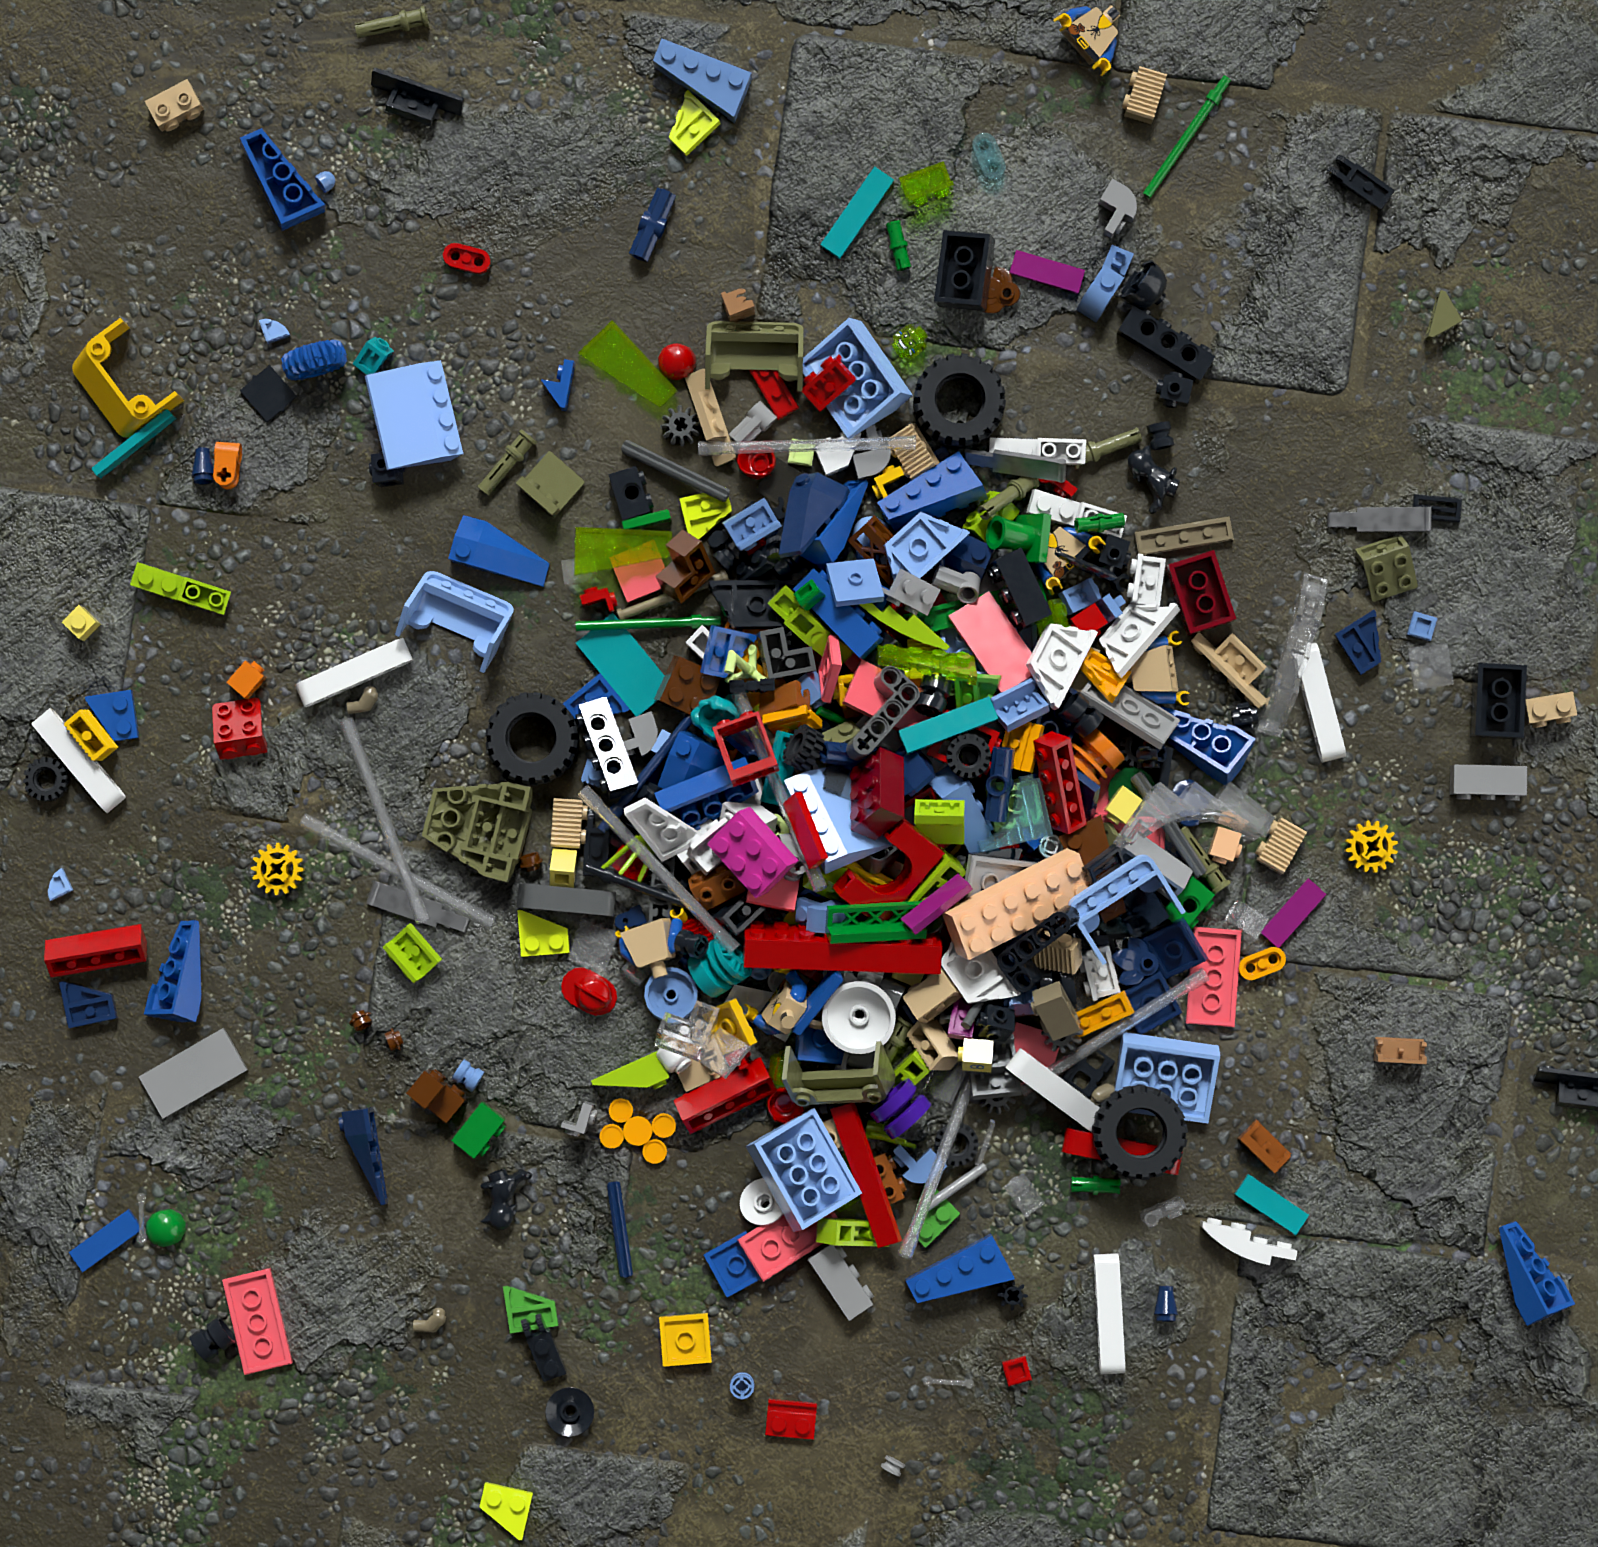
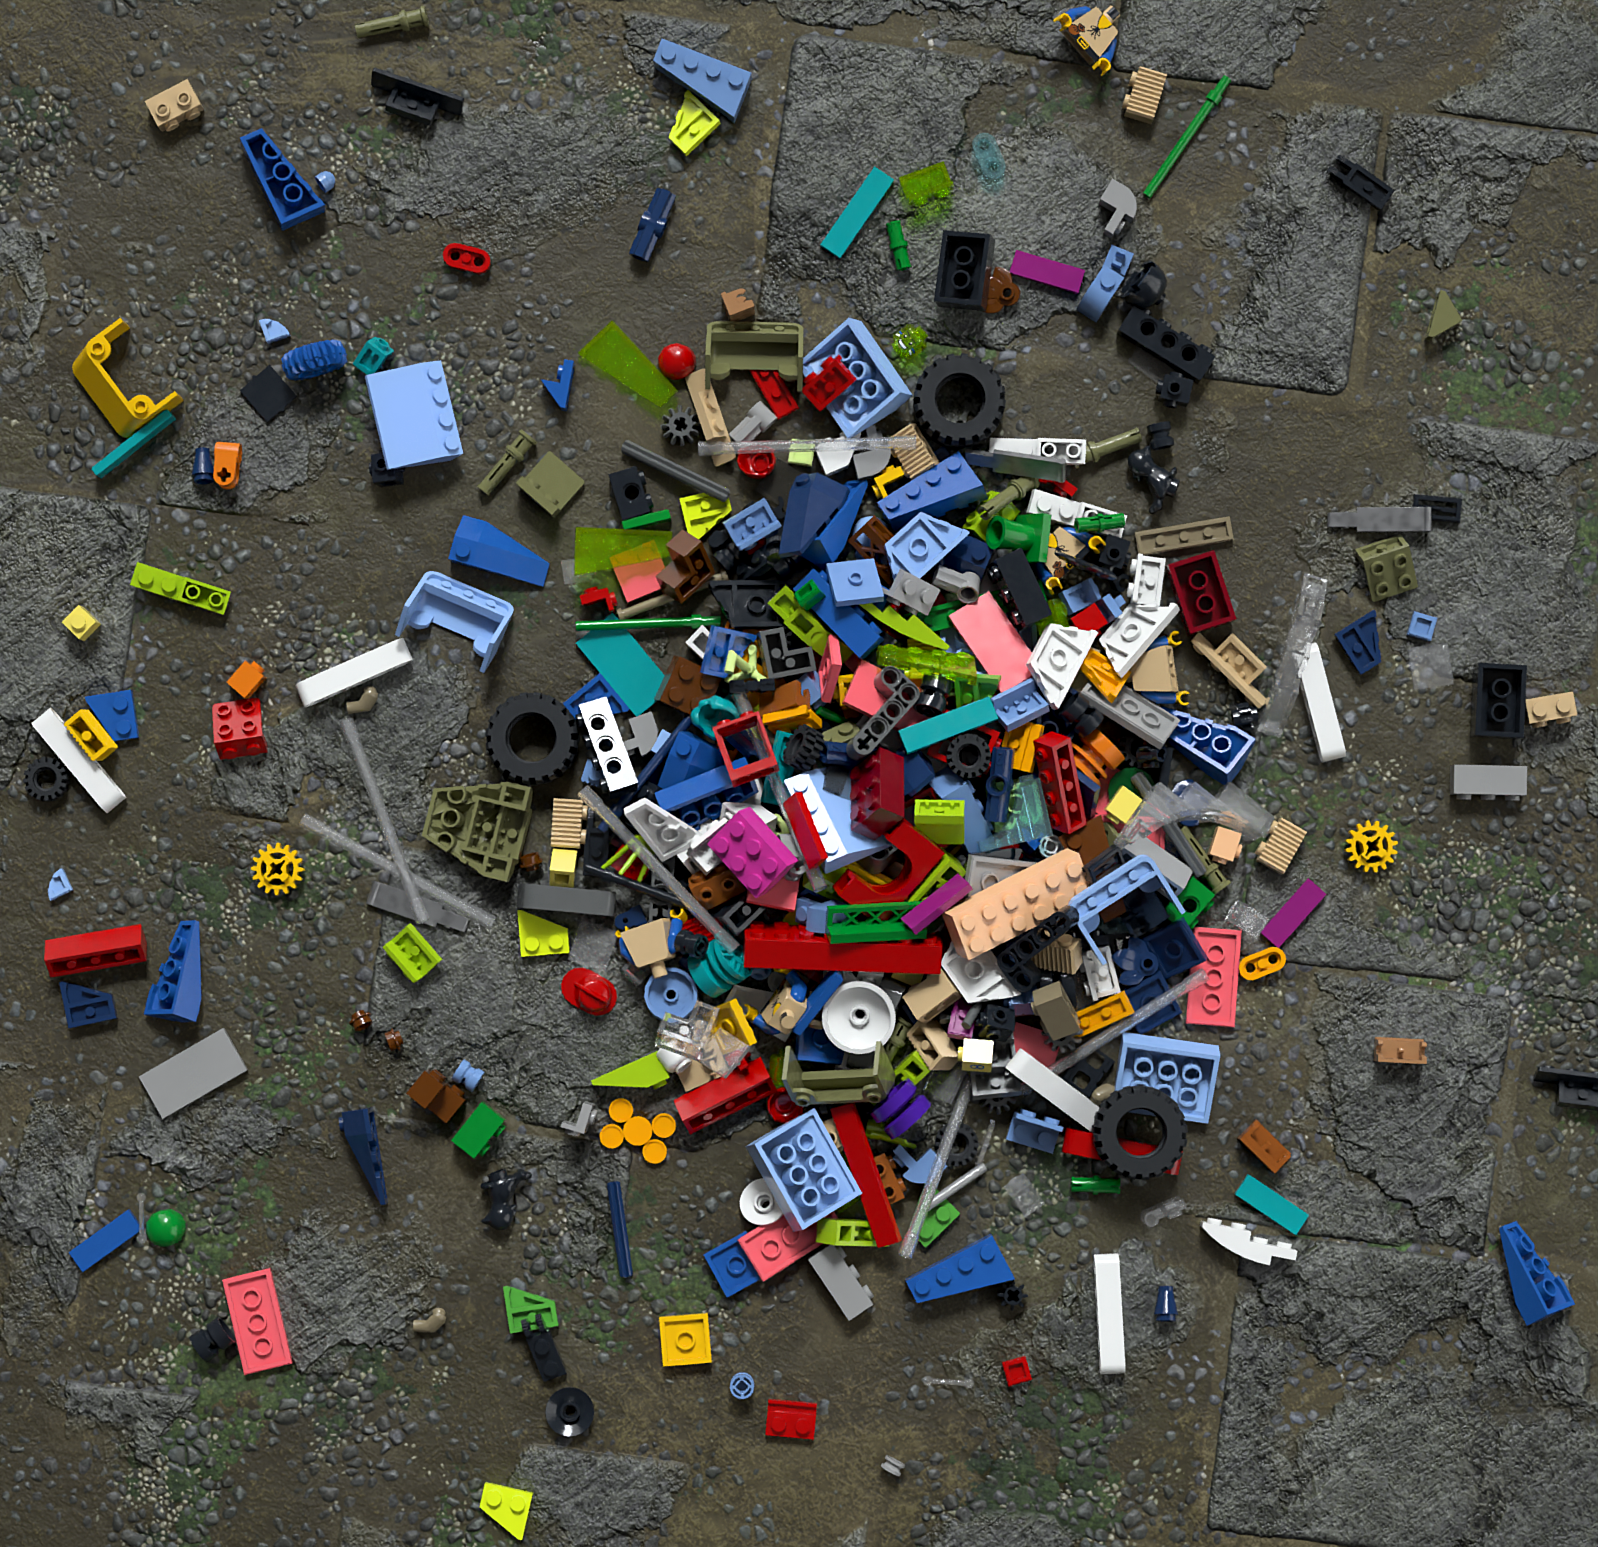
none -> medium blue bracket [1006,1109,1064,1154]

